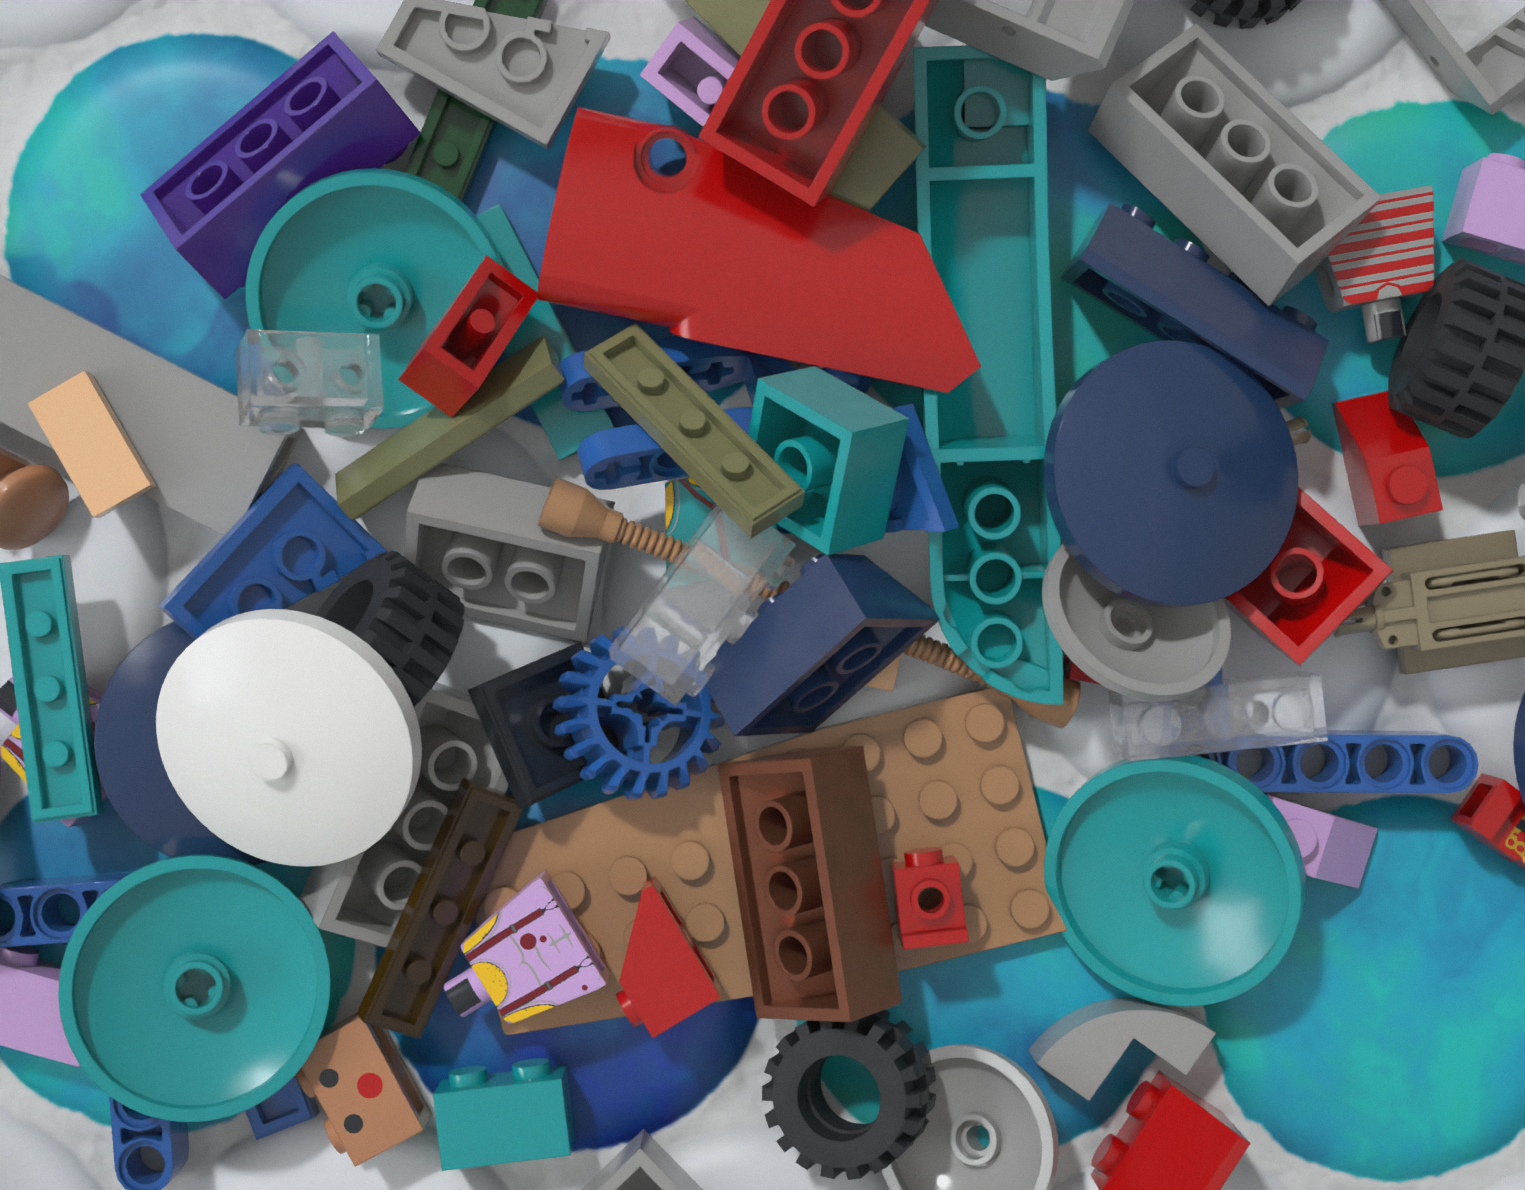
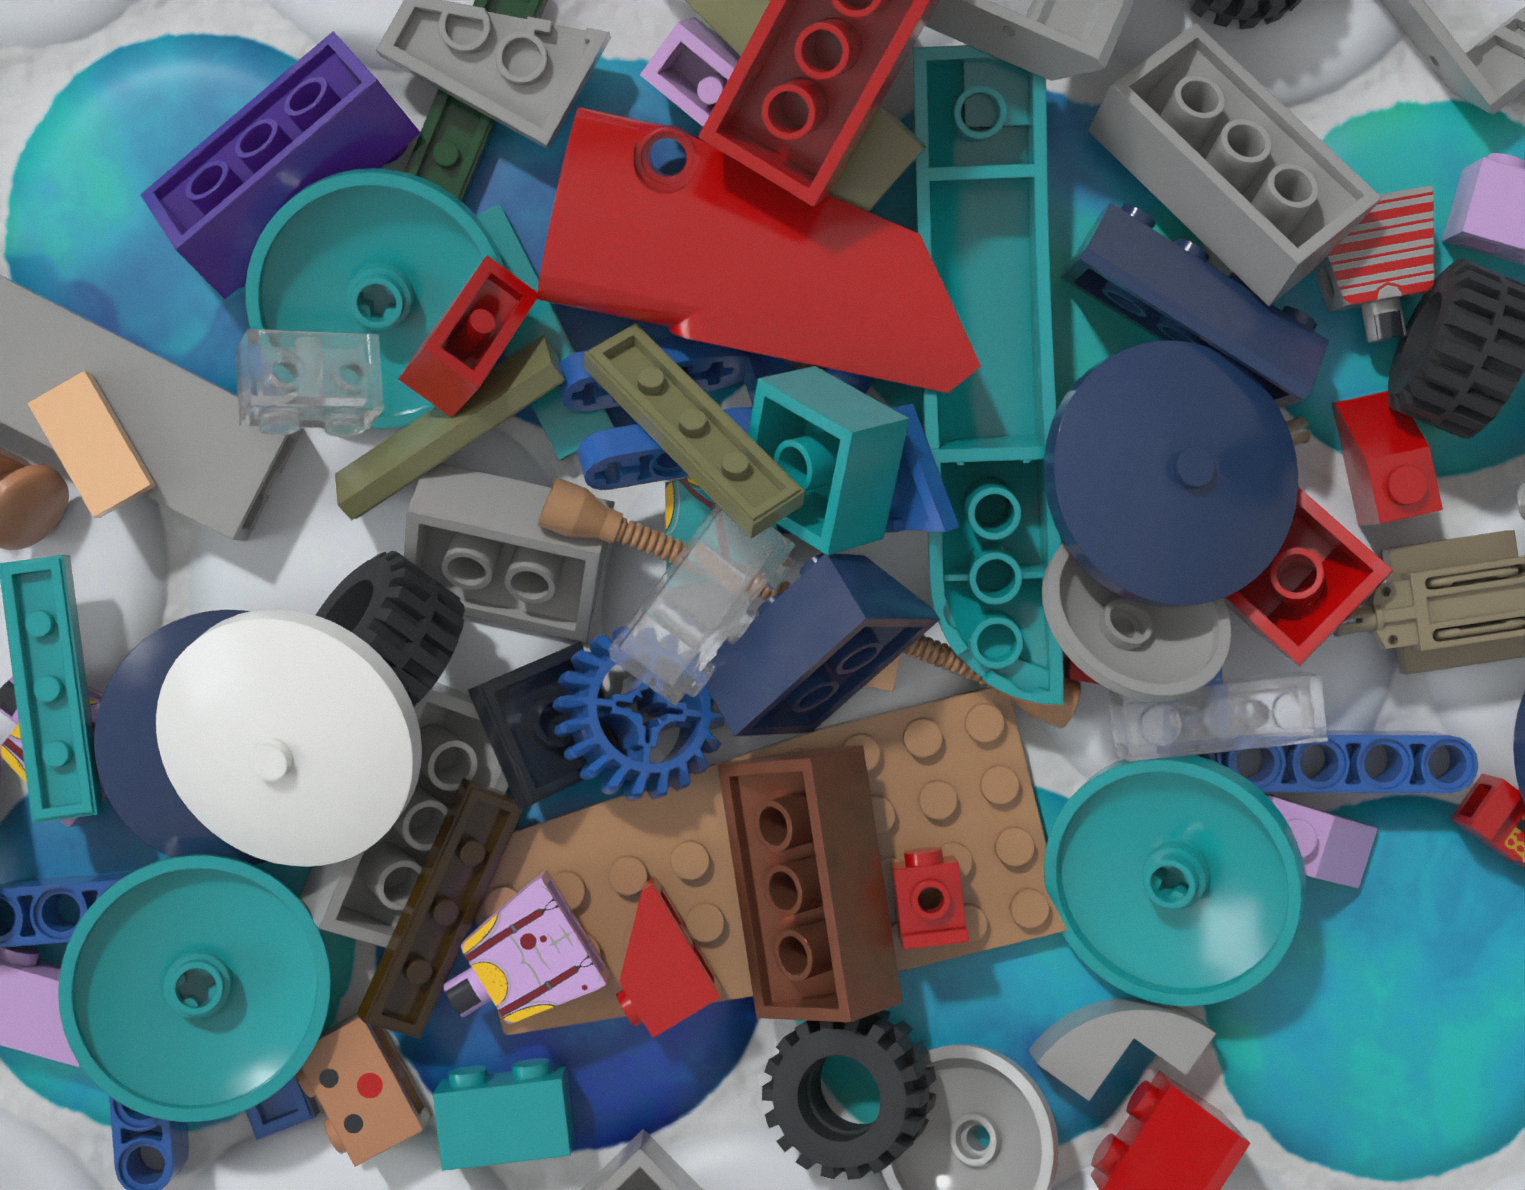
blue wing [158,464,389,640] -> none

